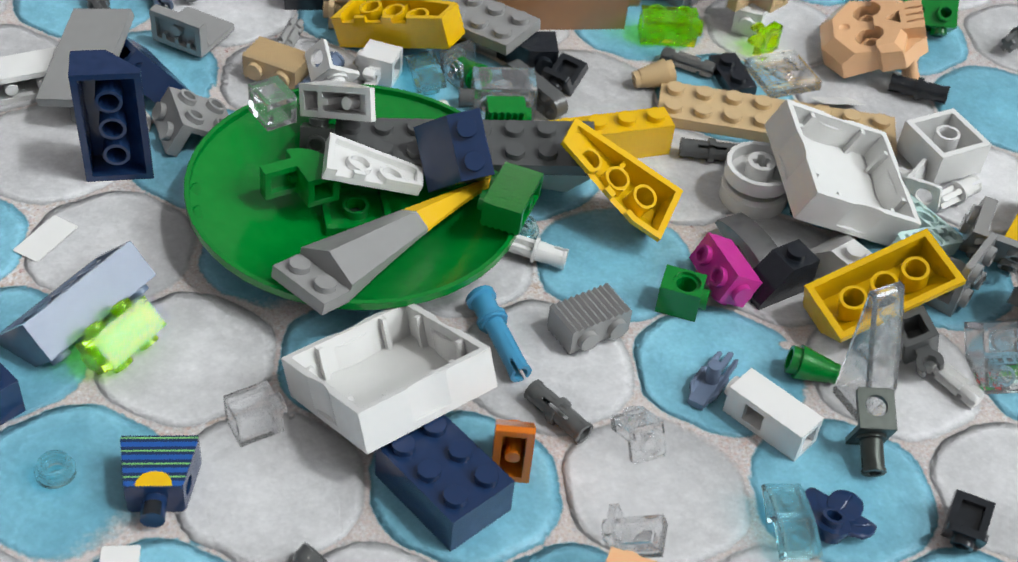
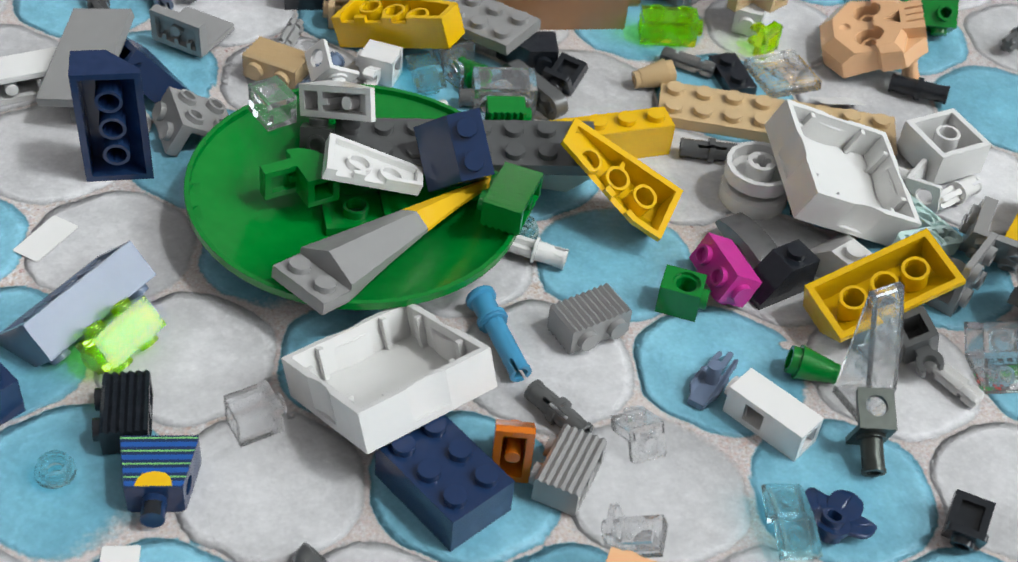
none -> black brick [92,370,154,455]
none -> light grey brick [528,423,607,517]

